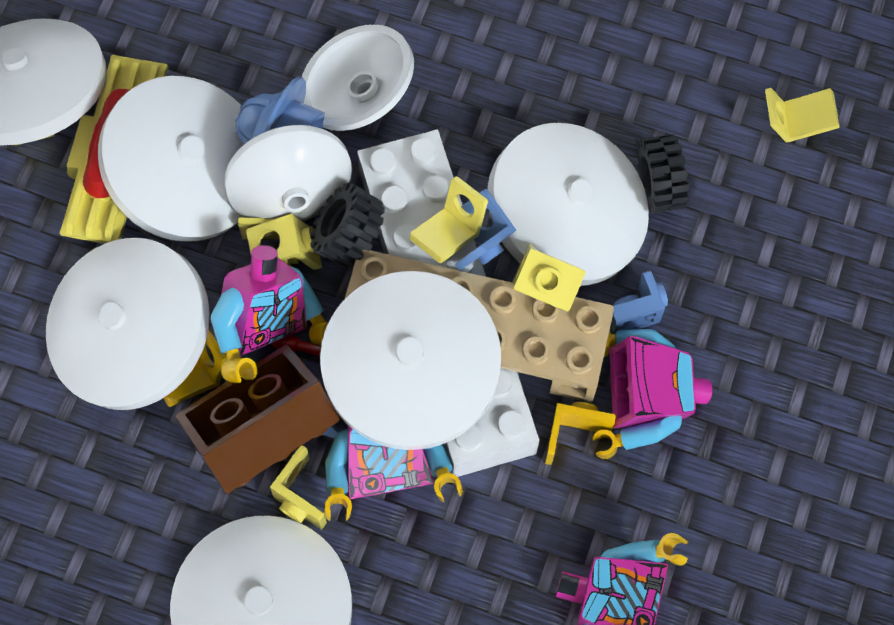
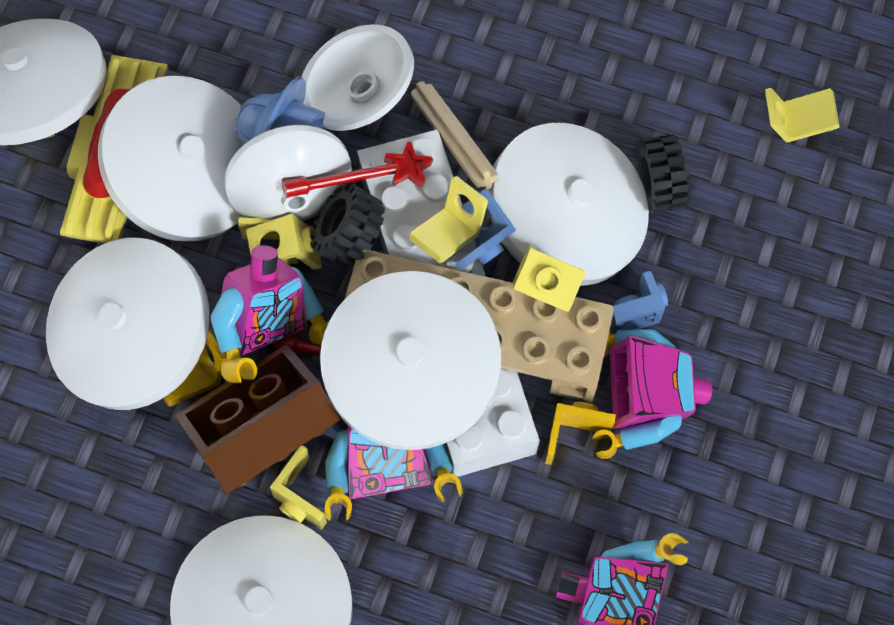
none -> red piece [282,141,433,198]
none -> tan axle [411,81,498,190]

